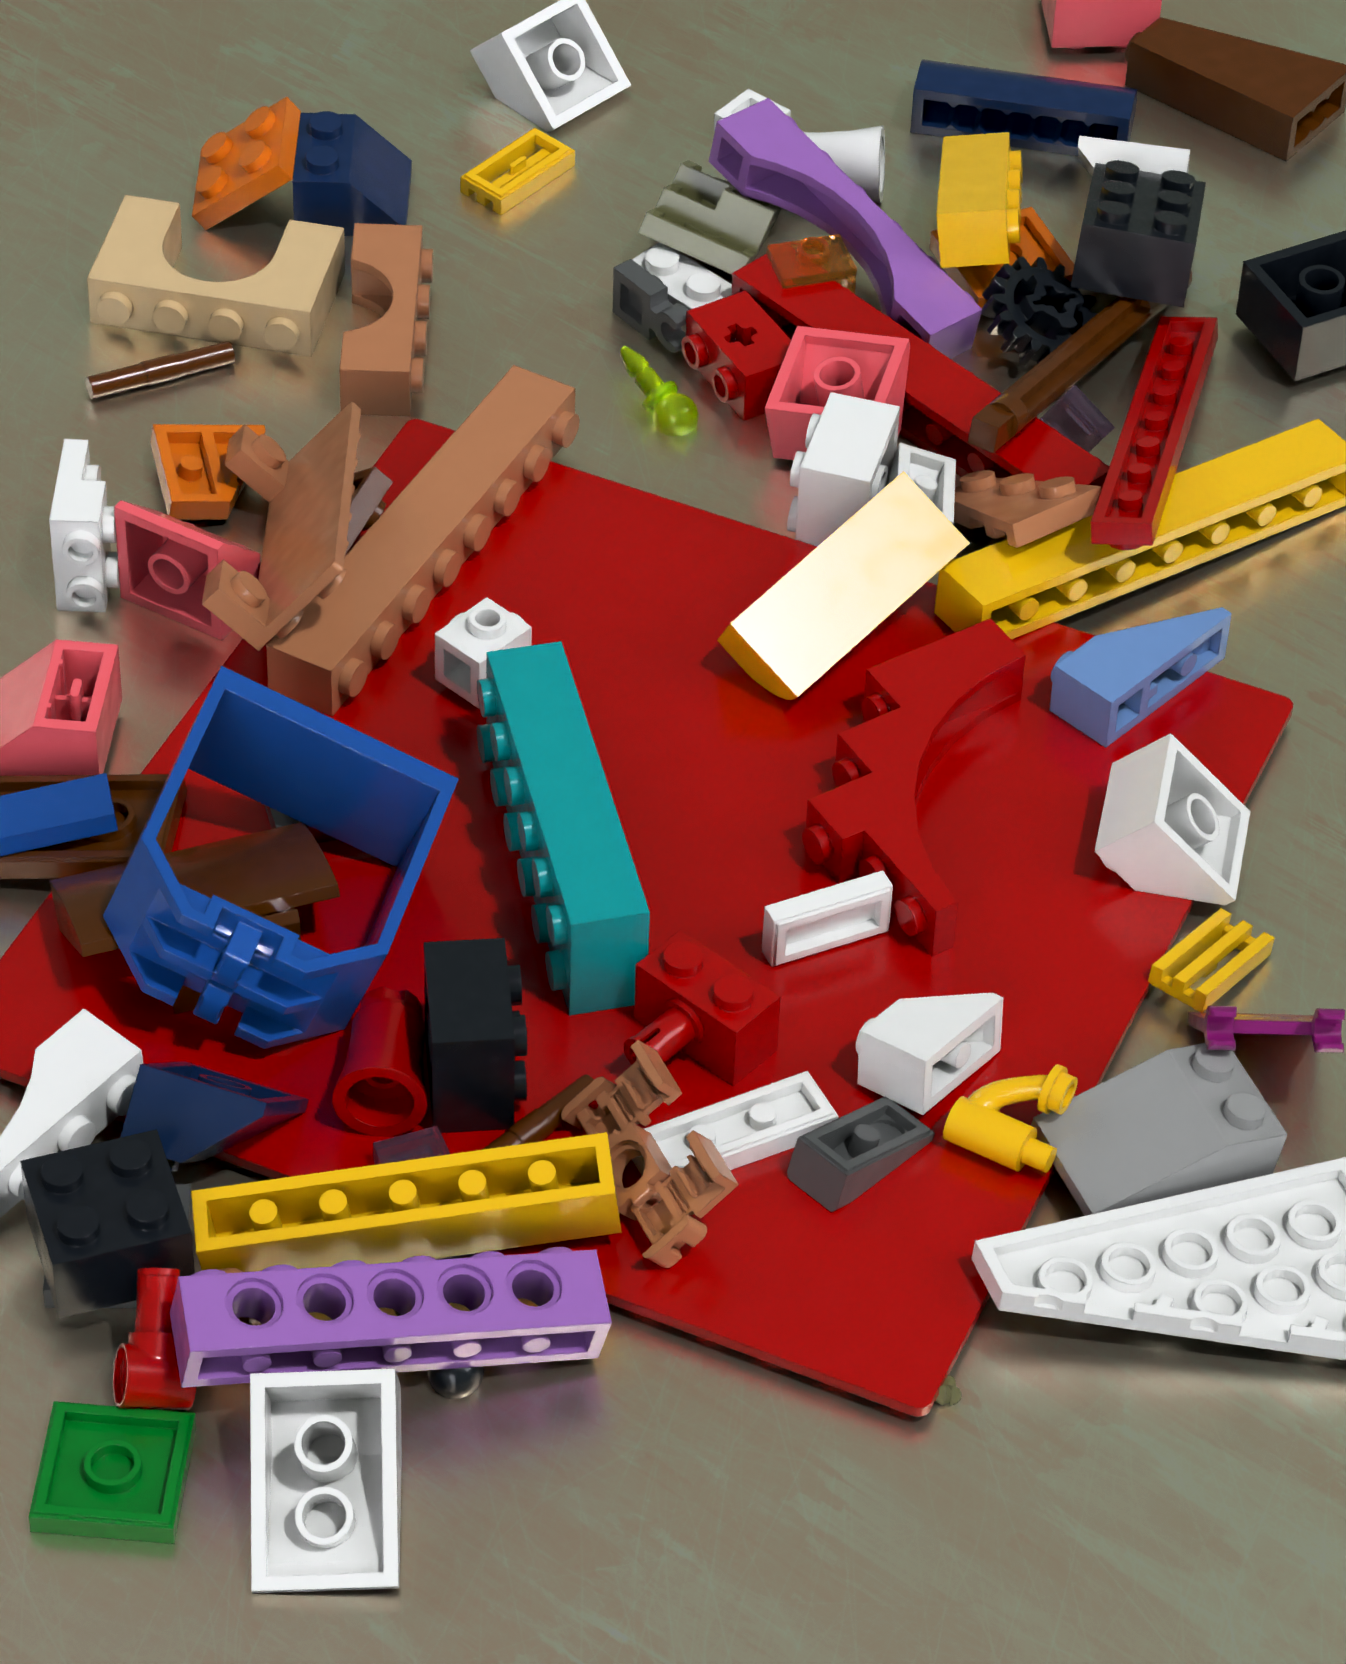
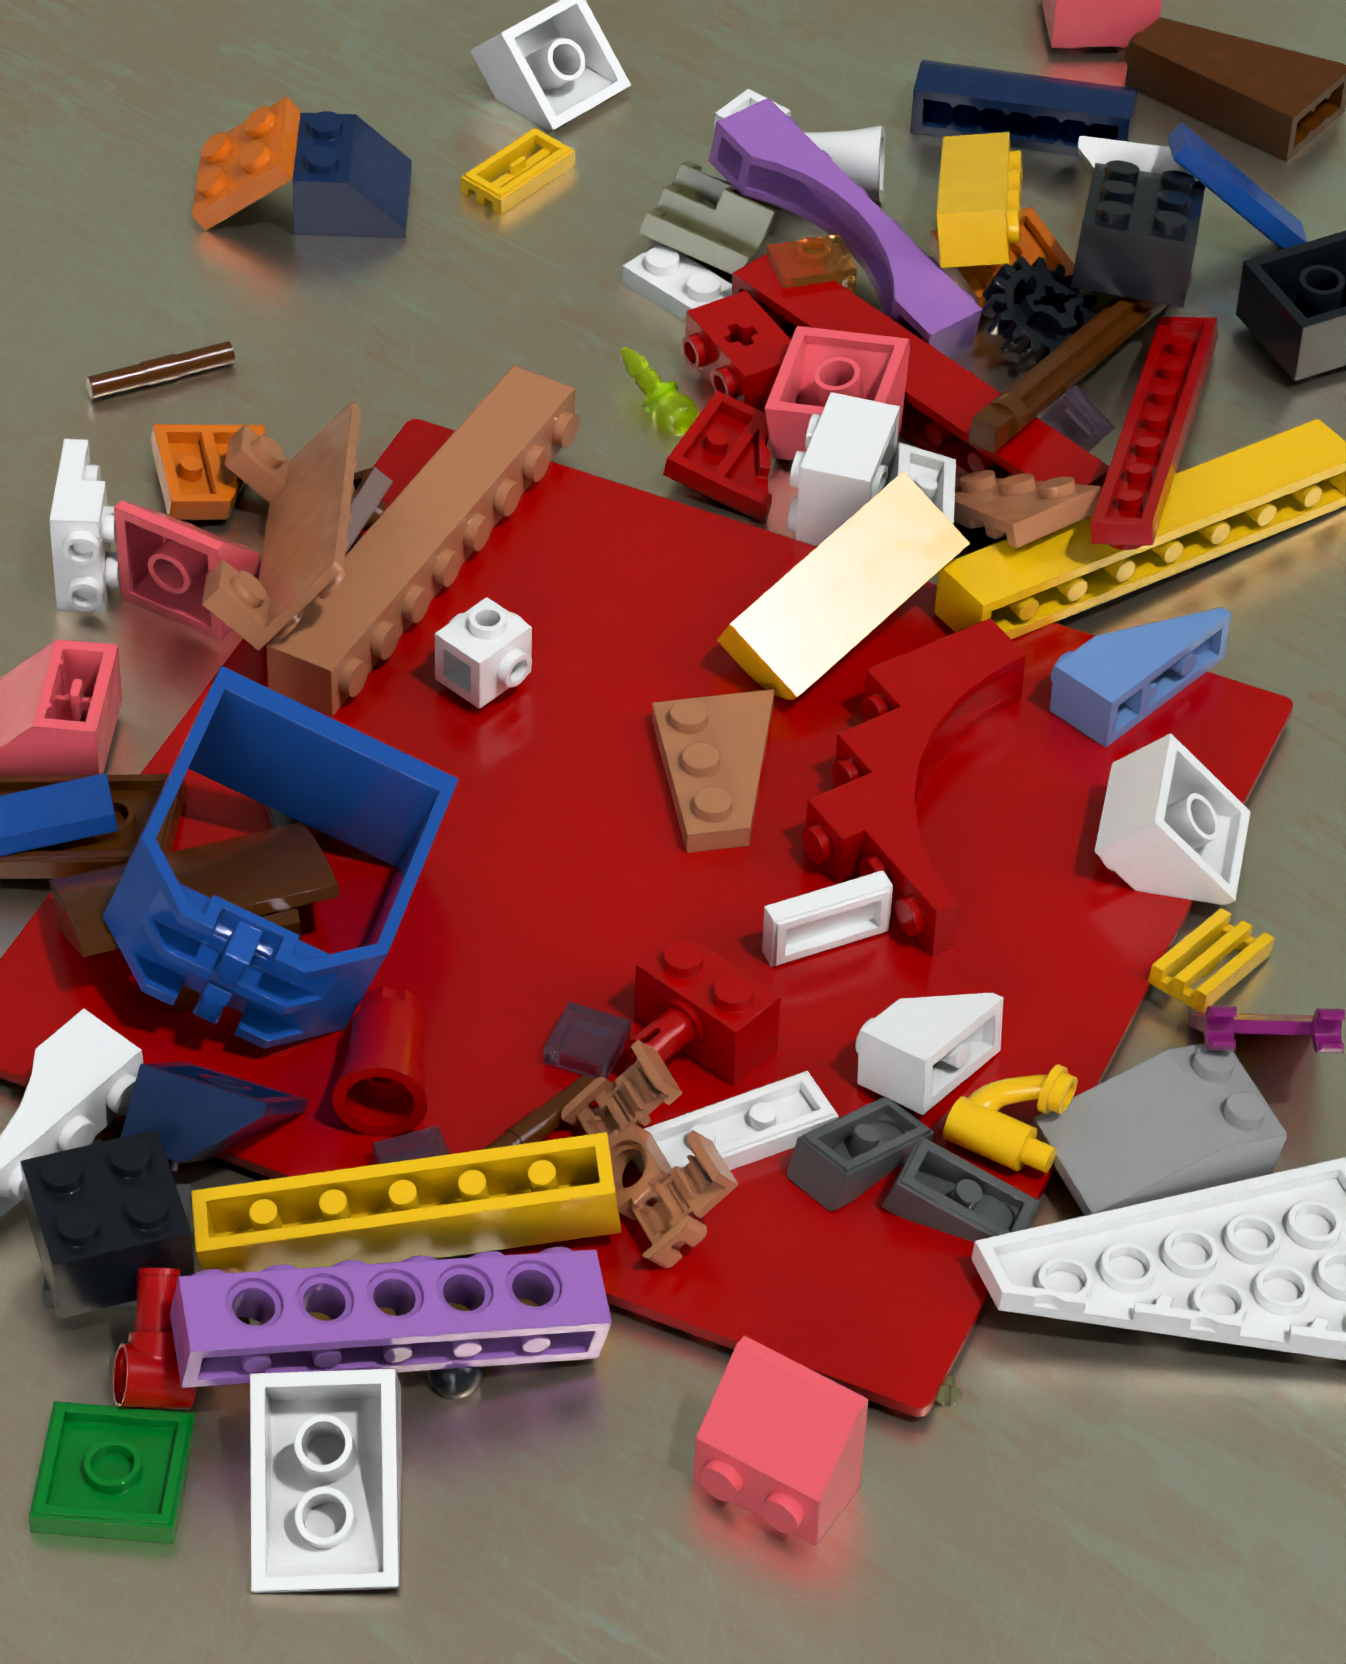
tan arch [87,195,345,357] -> none
nougat arch [339,223,434,417] -> none
black brick [424,938,527,1134] -> none
teal brick [477,641,650,1016] -> none
dark grey plate [612,259,689,353] -> none
none -> clear purple tile [544,1001,631,1079]
none -> nougat wing [652,689,775,853]
none -> red wing [663,390,772,523]
none -> coral slope [693,1336,868,1546]
none -> dark grey slope [881,1136,1040,1242]
none -> blue tile [1168,122,1308,250]

